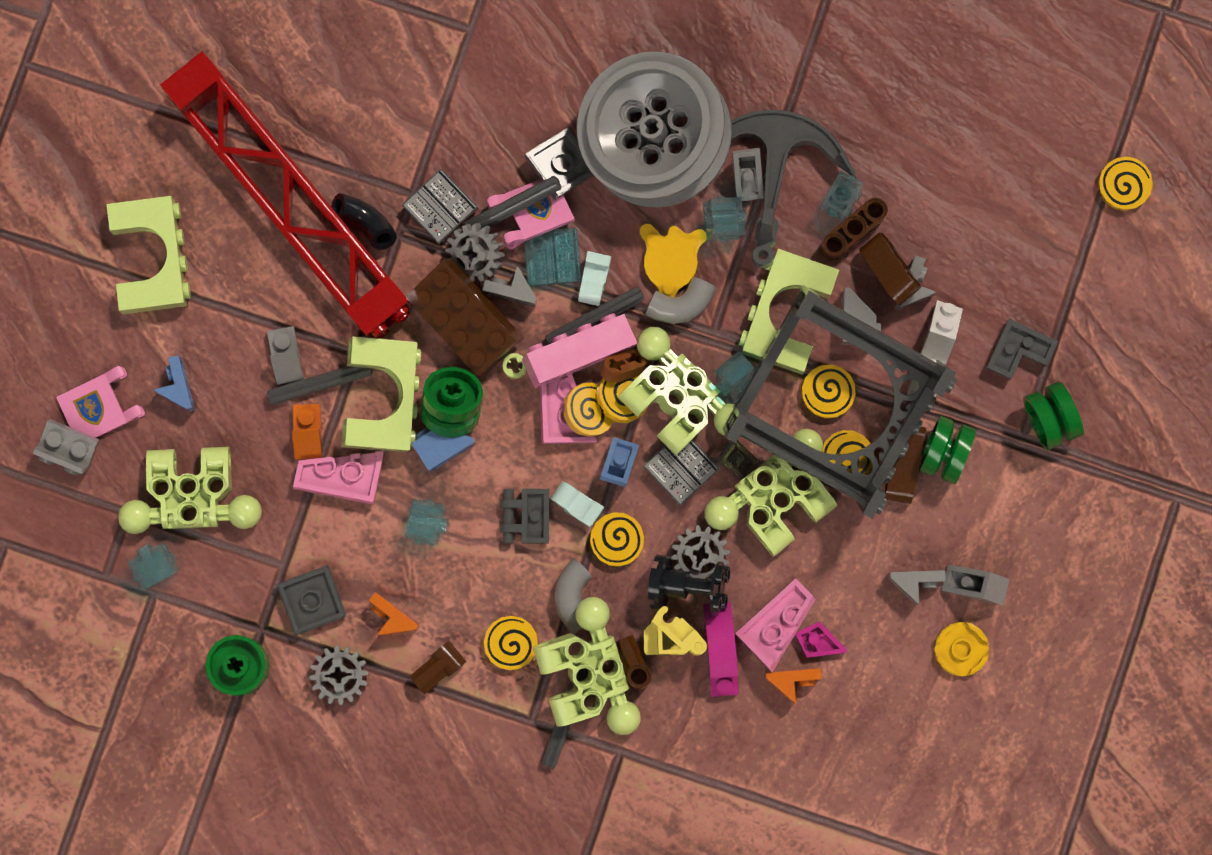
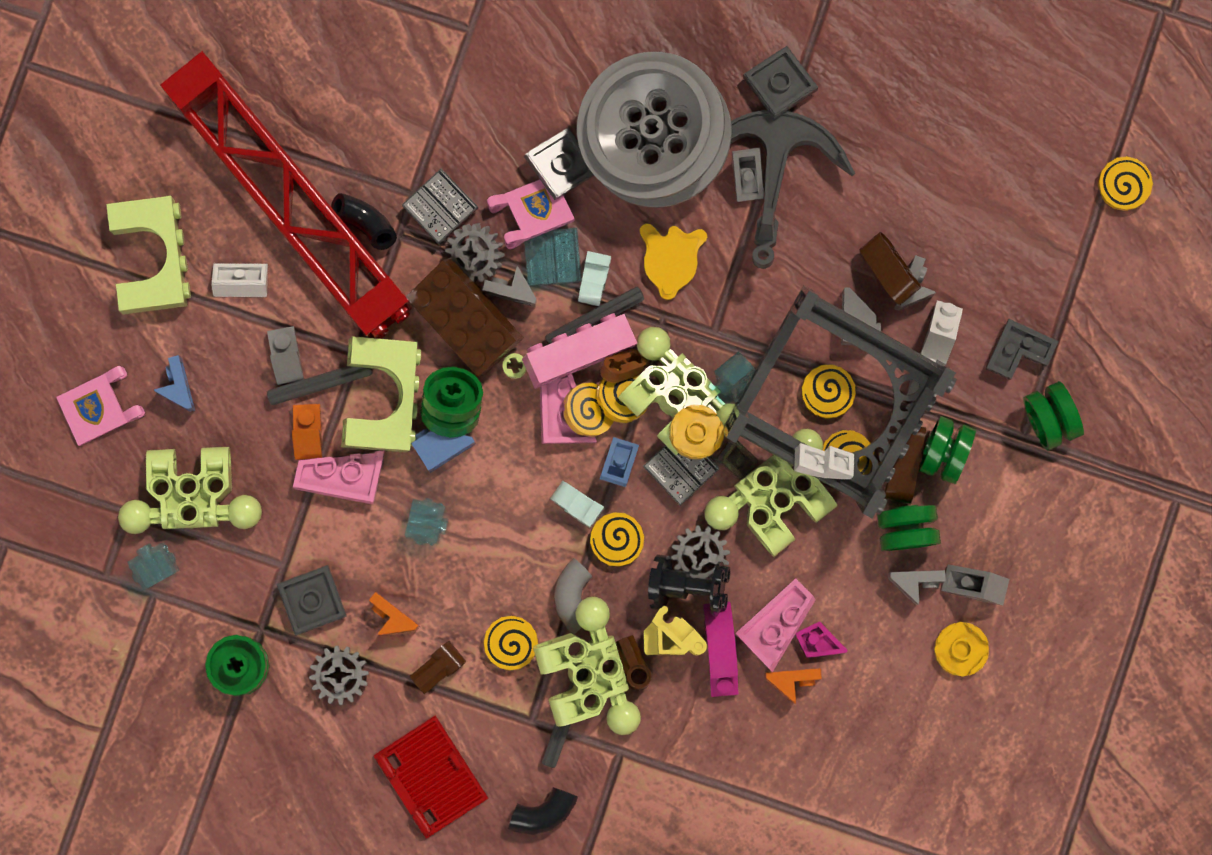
light grey bracket [32,419,100,475] -> none
dark grey axle [464,176,562,229] -> none
dark grey plate [500,489,549,544] -> none
light grey cylinder [645,277,717,324] -> none
clear light blue head [703,196,747,243] -> none
yellowish green arch [739,249,839,375] -> none
clear light blue head [820,170,864,221] -> none
reddish brown beam [821,197,888,260] -> none
none -> white slope [211,264,268,297]
none -> red window [373,715,488,839]
none -> black cylinder [508,787,578,835]
none -> yellow tile [669,405,724,460]
none -> dark grey plate [743,46,818,119]
none -> white slope [794,443,854,479]
none -> green wheel [876,505,941,551]

